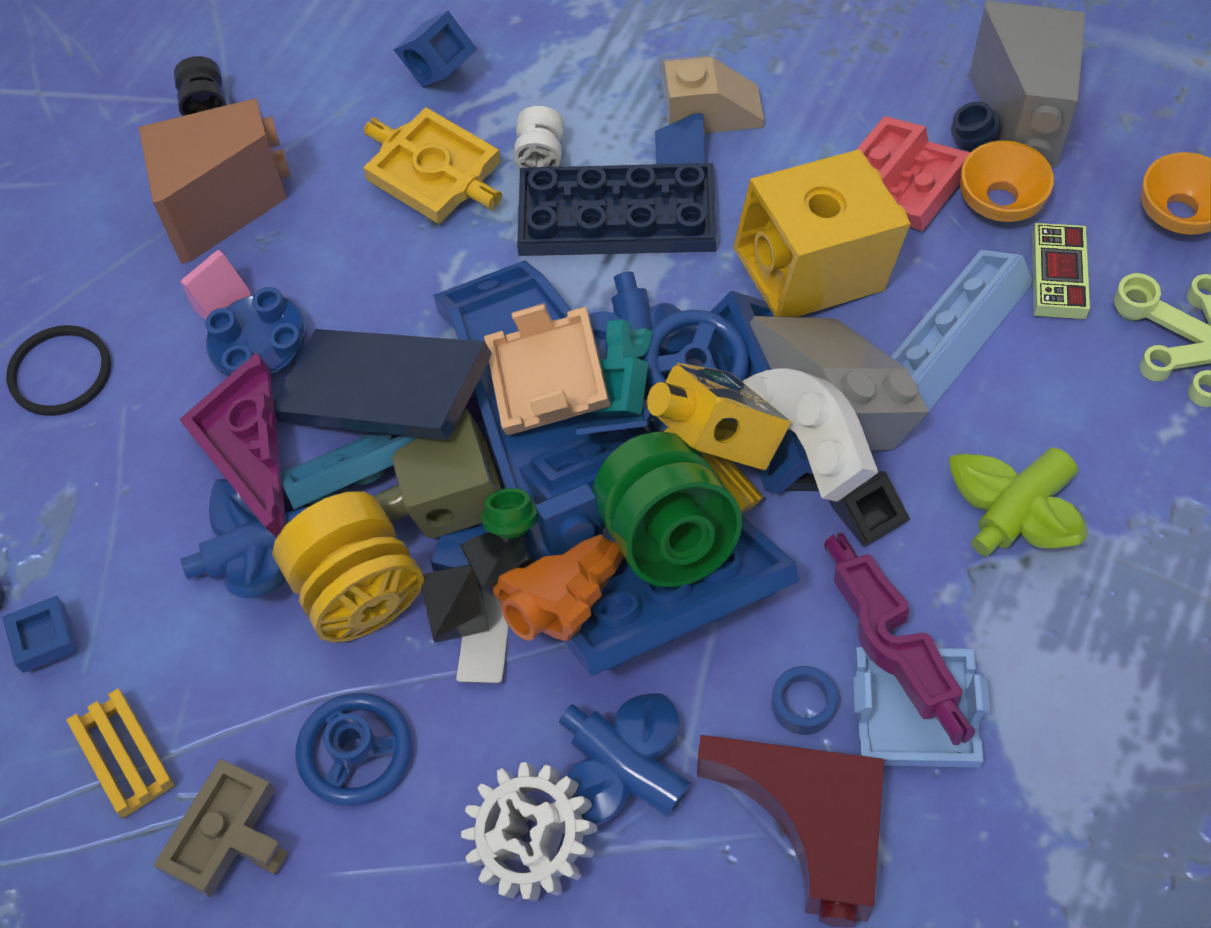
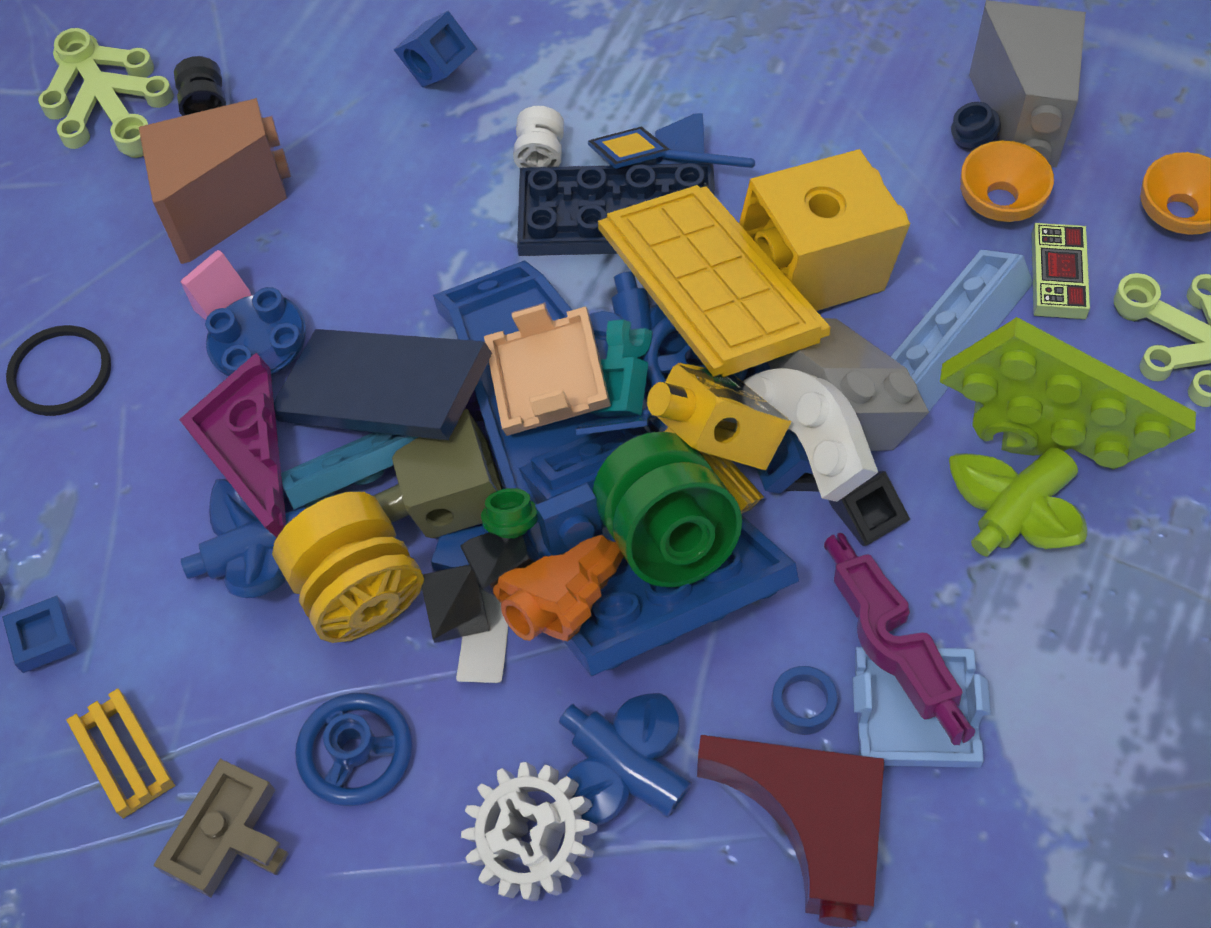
yellow plate [363,107,502,225] -> none
tan slope [660,55,764,133] -> none
coral slope [856,116,970,231] -> none
none -> yellowish green plant [38,28,174,158]
none -> piece [588,126,755,169]
none -> yellow piece [598,185,831,377]
none -> lime plate [940,317,1196,470]

